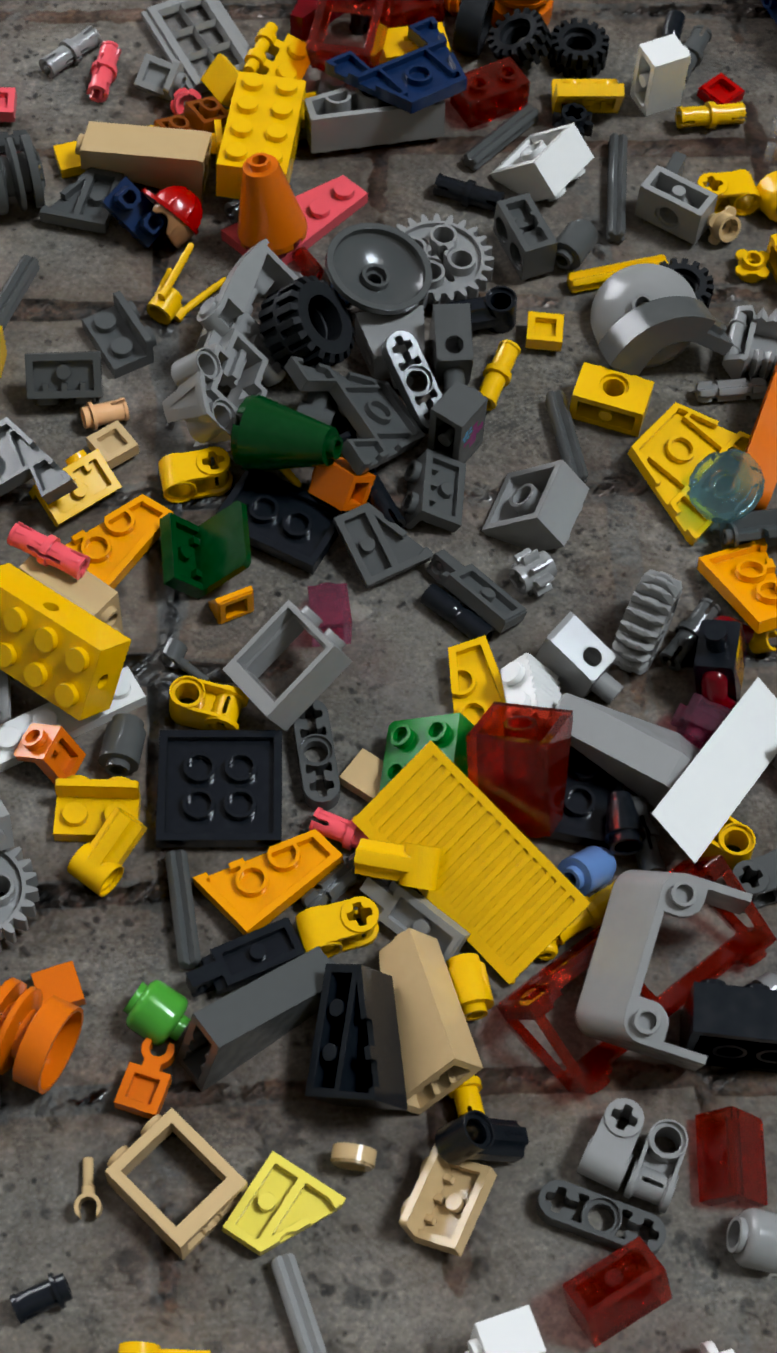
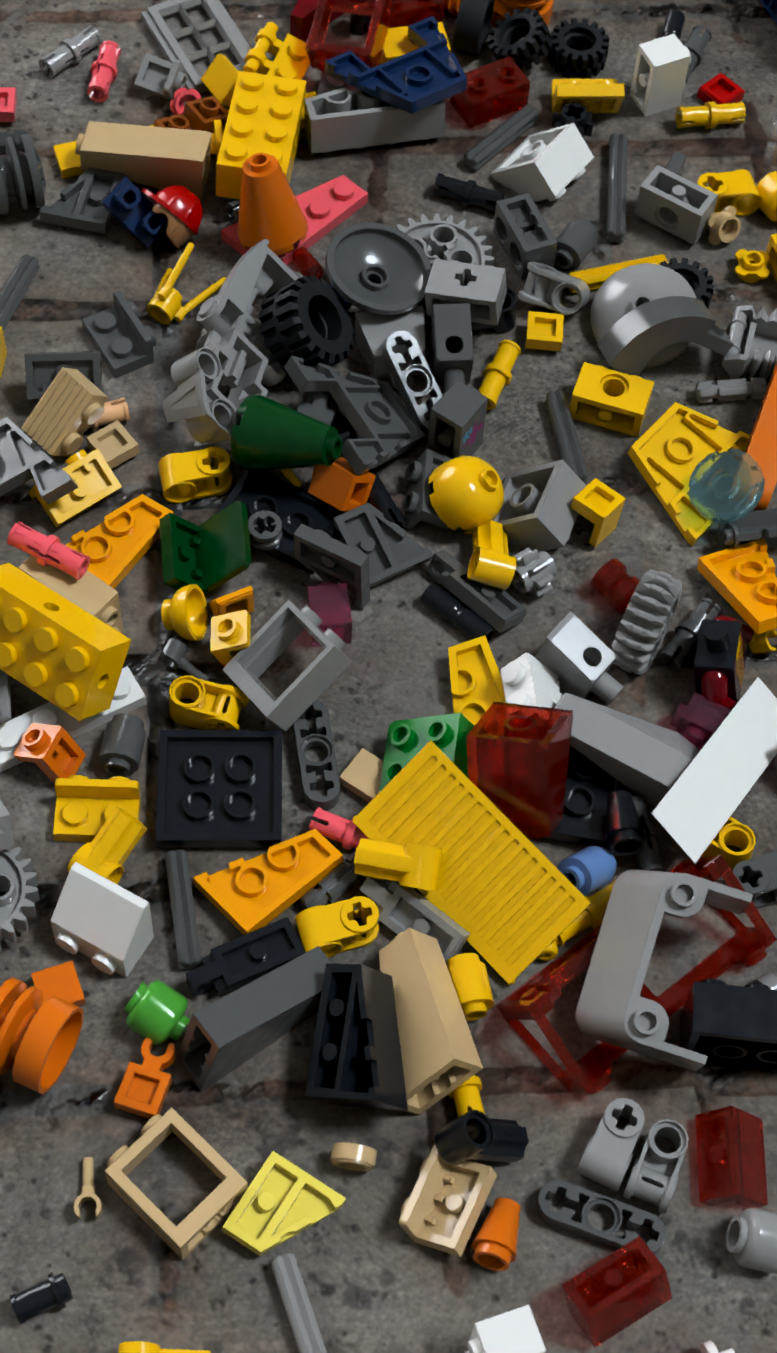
none -> tan brick [21,367,108,457]
none -> white slope [50,862,154,978]
none -> yellow piece [161,584,208,641]
none -> yellow bracket [210,610,251,667]
none -> dark grey bush [248,510,282,550]
none -> dark grey wing [293,523,370,610]
none -> light grey brick [424,259,507,326]
none -> yellow cylinder [428,455,504,534]
none -> yellow piece [467,520,517,590]
none -> orange cone [472,1197,521,1271]
none -> light grey piece [517,261,590,315]
none -> yellow panel [570,478,626,547]
none -> clear red wheel [591,558,640,613]

